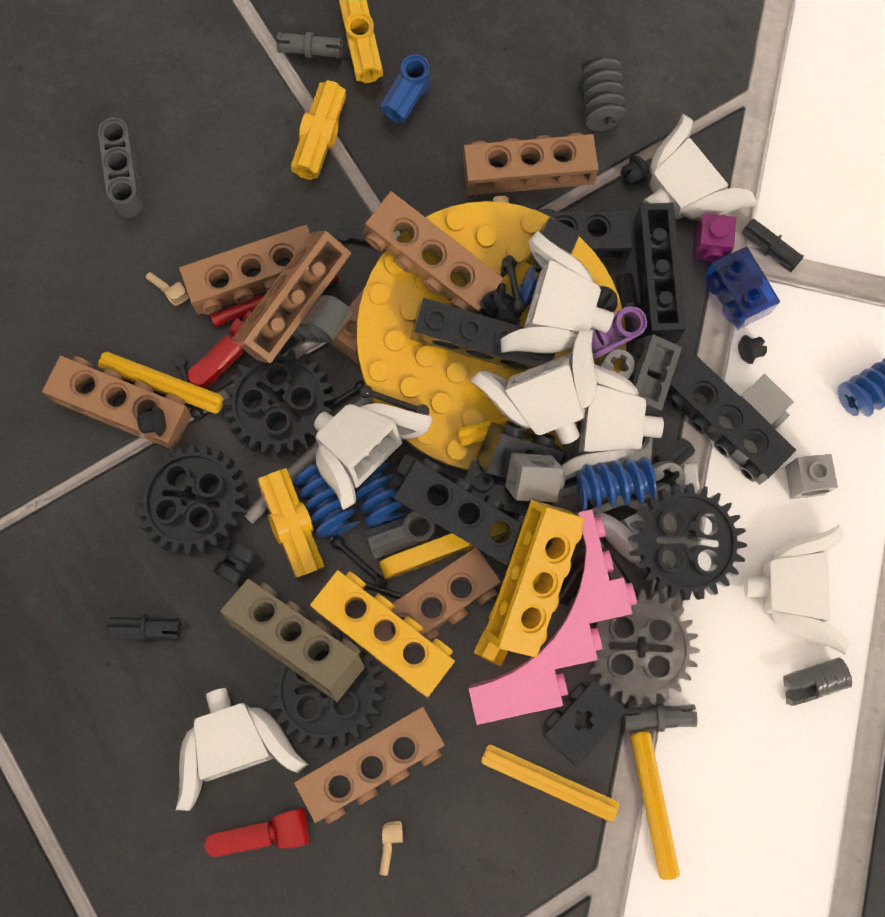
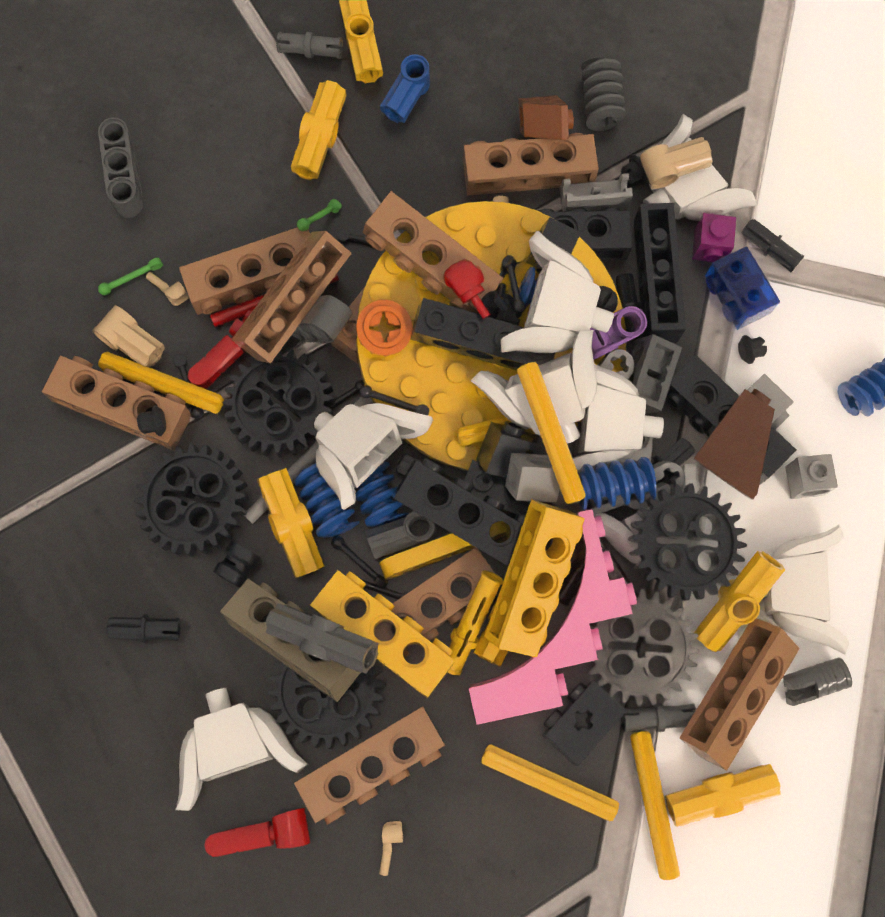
none -> tan piece [92,305,165,367]
none -> bright green hinge [98,258,163,296]
none -> dark grey piece [265,603,379,674]
none -> bright green hinge [297,199,342,231]
none -> orange gear [356,300,413,357]
none -> red piece [443,259,490,319]
none -> yellow pin [447,570,503,675]
none -> yellow axle [517,362,586,504]
none -> dark orange slope [518,95,574,140]
none -> light grey hinge [559,173,633,212]
none -> tan piece [640,137,713,189]
none -> yellow piece [665,764,781,827]
none -> medium nougat brick [679,618,800,771]
none -> reddish brown slope [693,389,775,500]
none -> yellow piece [693,550,785,652]

